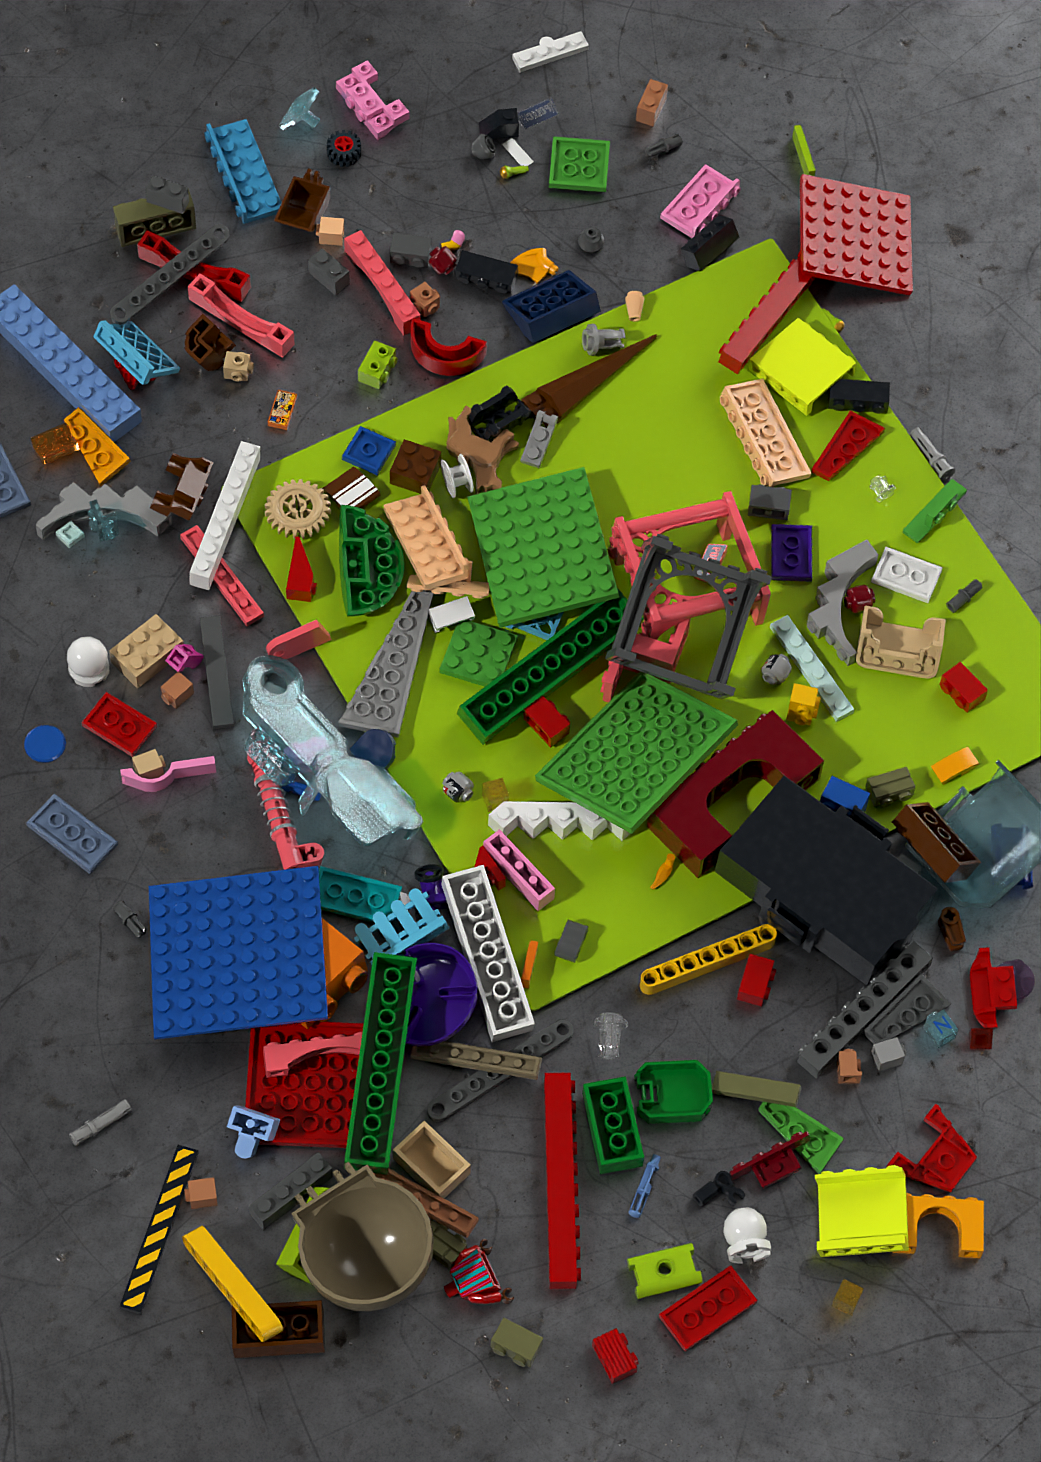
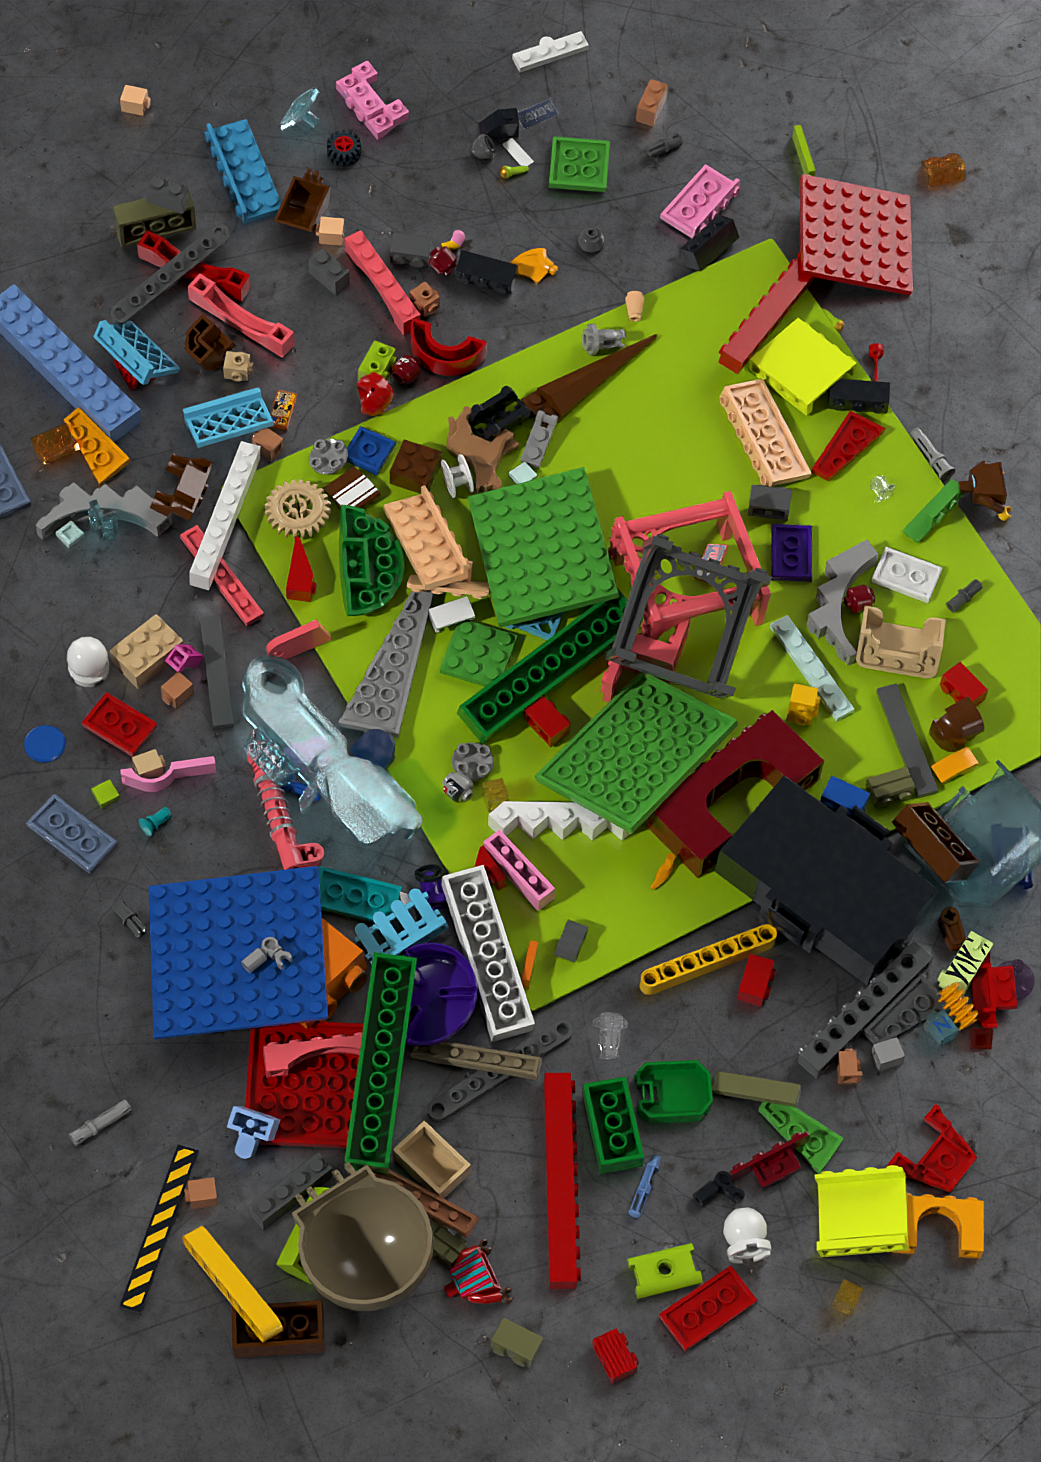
dark blue slope [502,270,601,343] -> none
light grey head [761,654,792,685] -> none
none -> lime tile [91,779,120,808]
none -> light nougat brick [120,85,151,116]
none -> teal pin [138,807,172,837]
none -> medium azure fence [183,387,274,448]
none -> light grey bar [241,937,293,973]
none -> nougat brick [252,428,284,462]
none -> light grey dish [309,439,348,474]
none -> red piece [356,372,394,416]
none -> dark red head [392,355,421,384]
none -> light grey dish [452,742,493,781]
none -> light aqua tile [509,462,537,484]
none -> red hinge [869,343,884,381]
none -> dark grey tile [876,684,938,798]
none -> clear orange bracket [922,153,966,187]
none -> reddish brown brick [929,696,984,752]
none -> light orange piece [936,982,978,1031]
none -> yellowish green door [937,931,994,997]
none -> reddish brown torso [958,461,1012,521]

